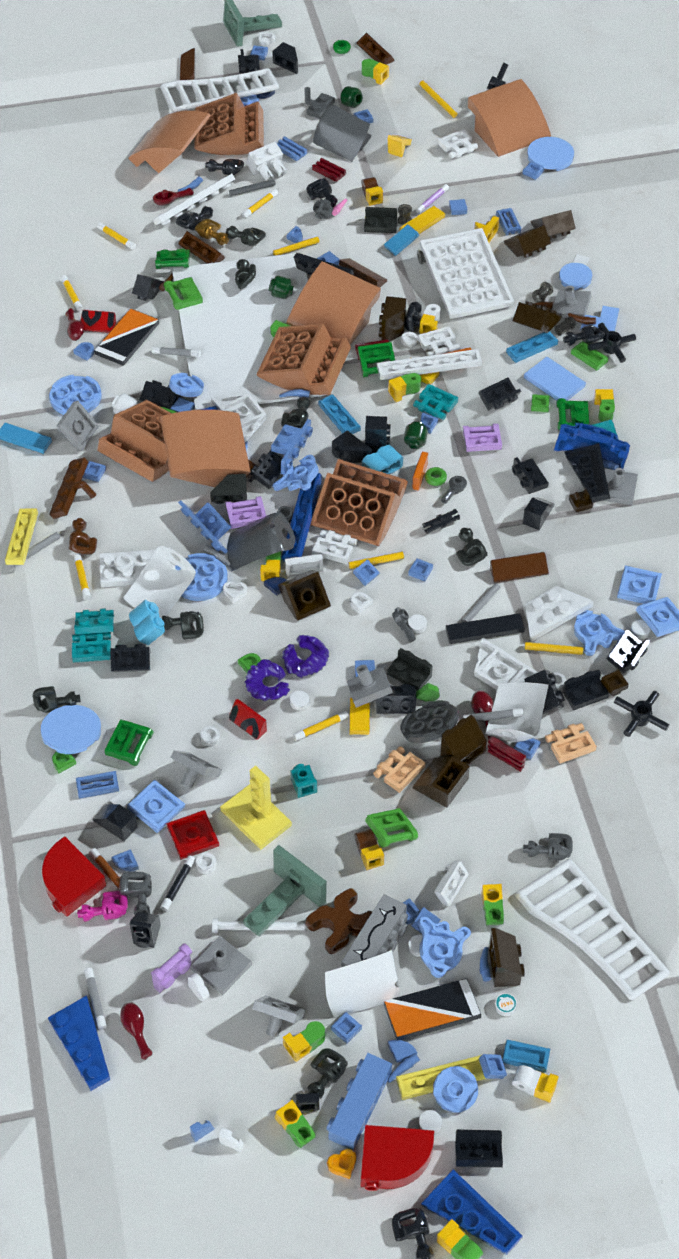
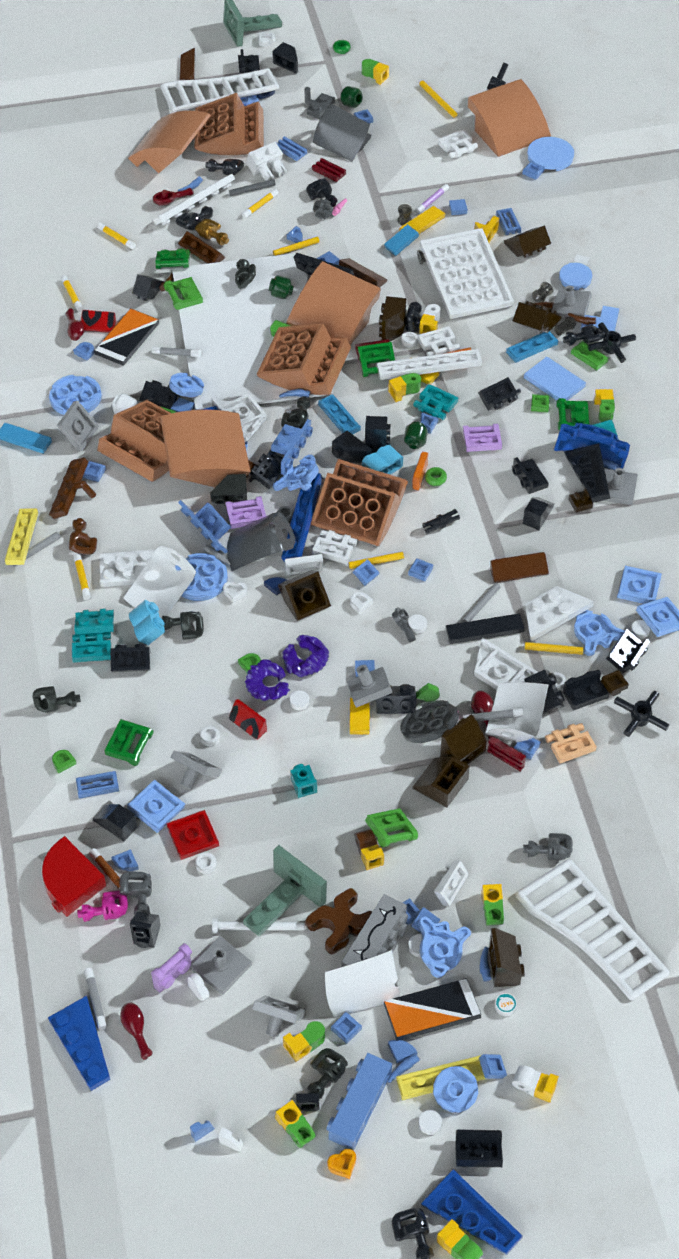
light blue tile [41,705,101,754] -> none
black bar [160,856,196,912] -> none
light yellow piece [220,765,292,850] -> none
pearl dark grey piece [226,226,266,246] -> none
medium blue tile [250,45,268,61] -> none
yellow leg [260,551,281,581] -> none
yellow bar [293,711,349,741] -> none
reddish brown slope [356,32,395,65] -> none
leg [361,177,383,206] -> none
red brick [361,1125,434,1191] -> none
pearl dark grey bracket [364,207,397,233] -> none
light nougat plate [373,746,426,793] -> none
yellow slope [387,135,412,157] -> none
pearl dark grey bracket [387,648,433,691] -> none
dark grey plate [441,476,467,504] -> none
pearl dark grey piece [456,527,488,566] -> none
dark azure tile [502,1039,550,1072] -> none
dark brown slope [530,210,576,239] -> none

